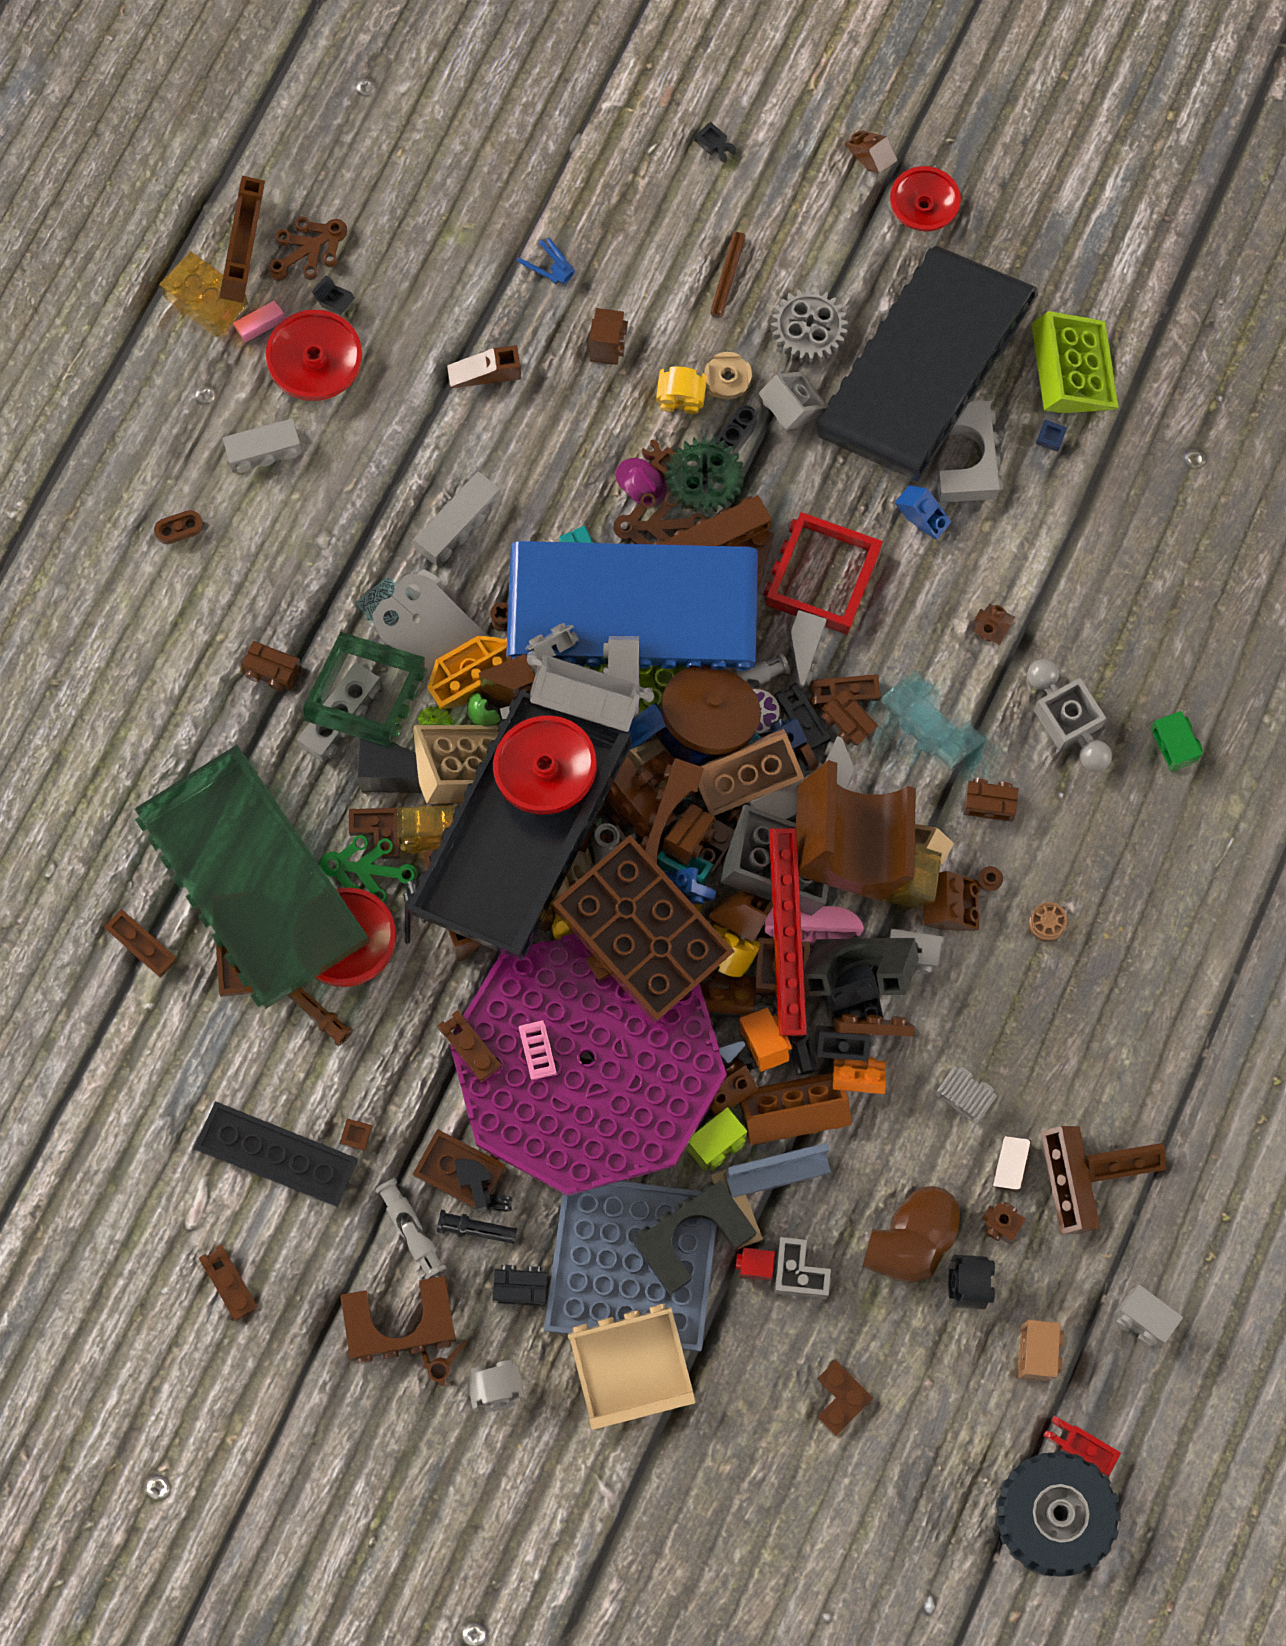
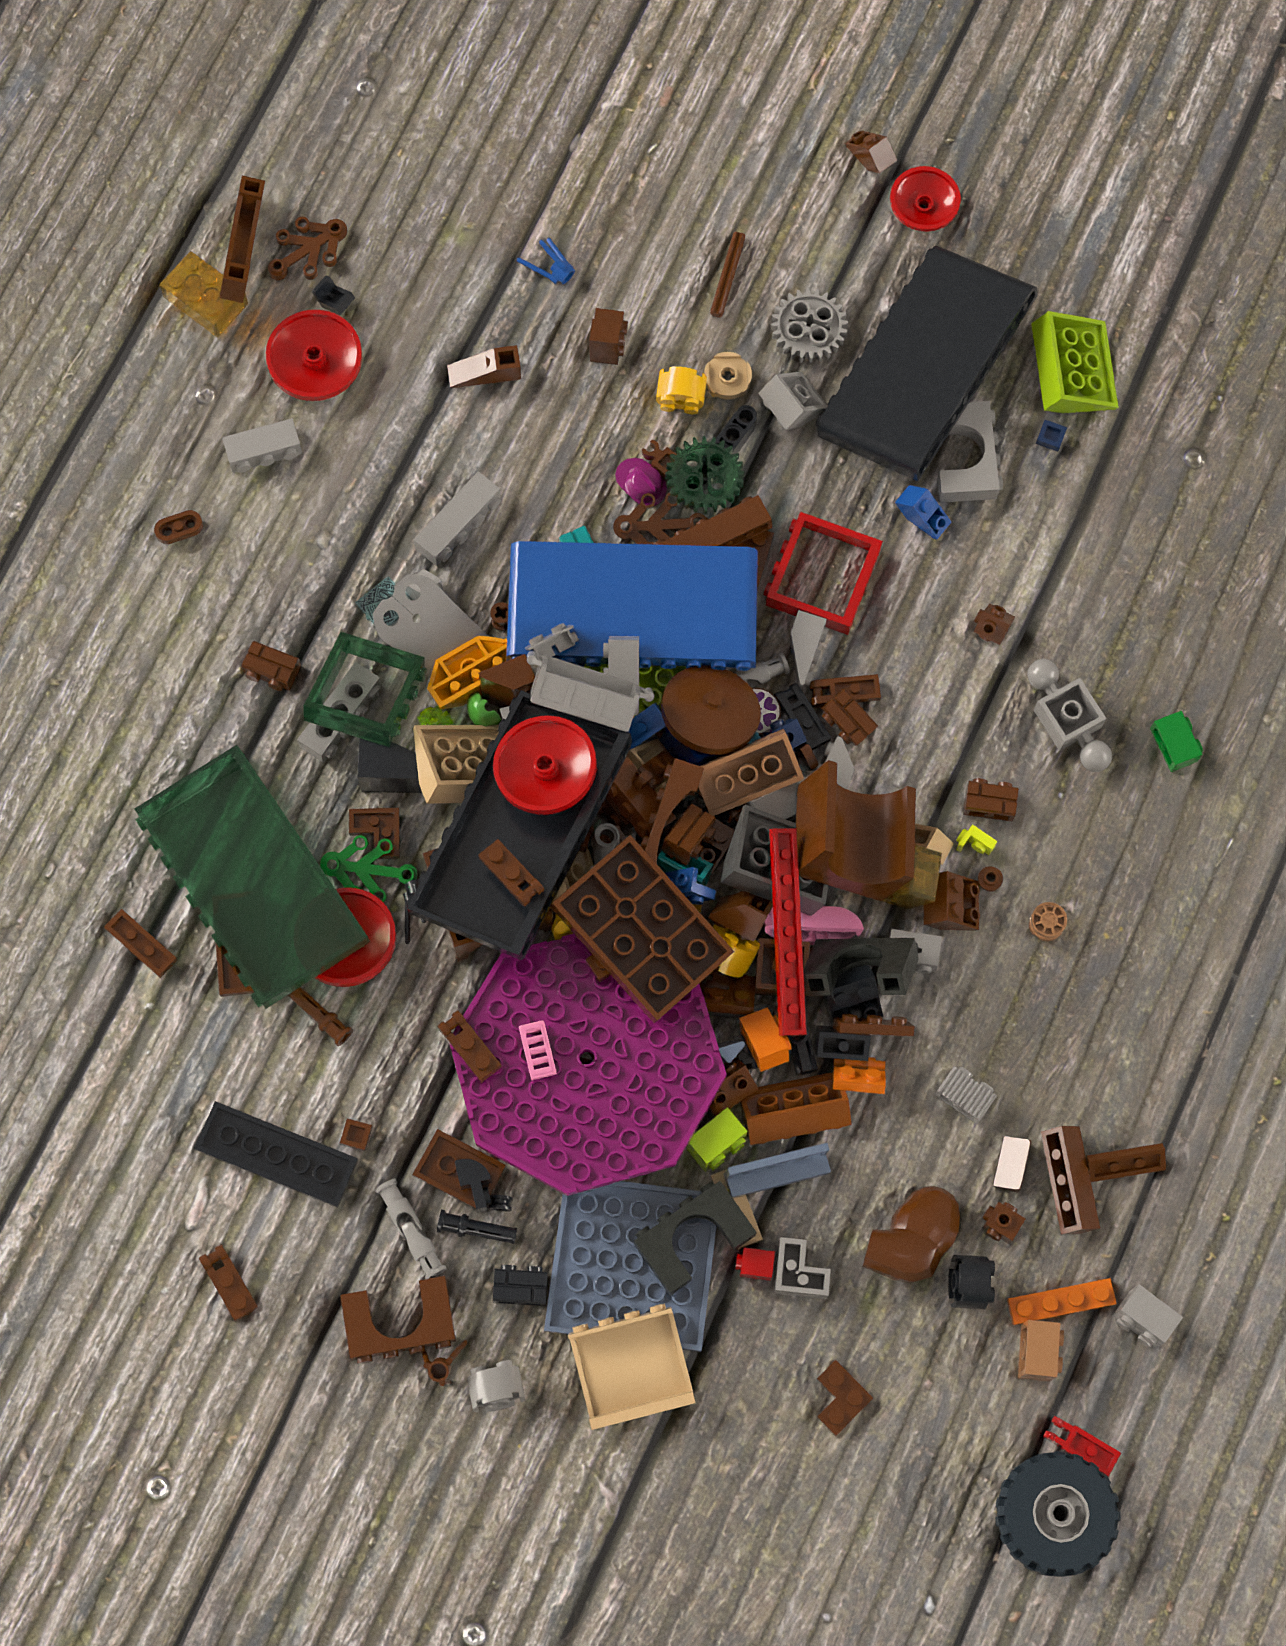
bright pink slope [233,301,286,343] -> none
clear yellow brick [397,806,457,854] -> none
black plate [694,121,736,163] -> none
clear light blue bracket [882,669,986,770] -> none
none -> reddish brown plate [478,839,545,907]
none -> neon yellow bracket [956,824,998,855]
none -> orange plate [1007,1278,1117,1326]

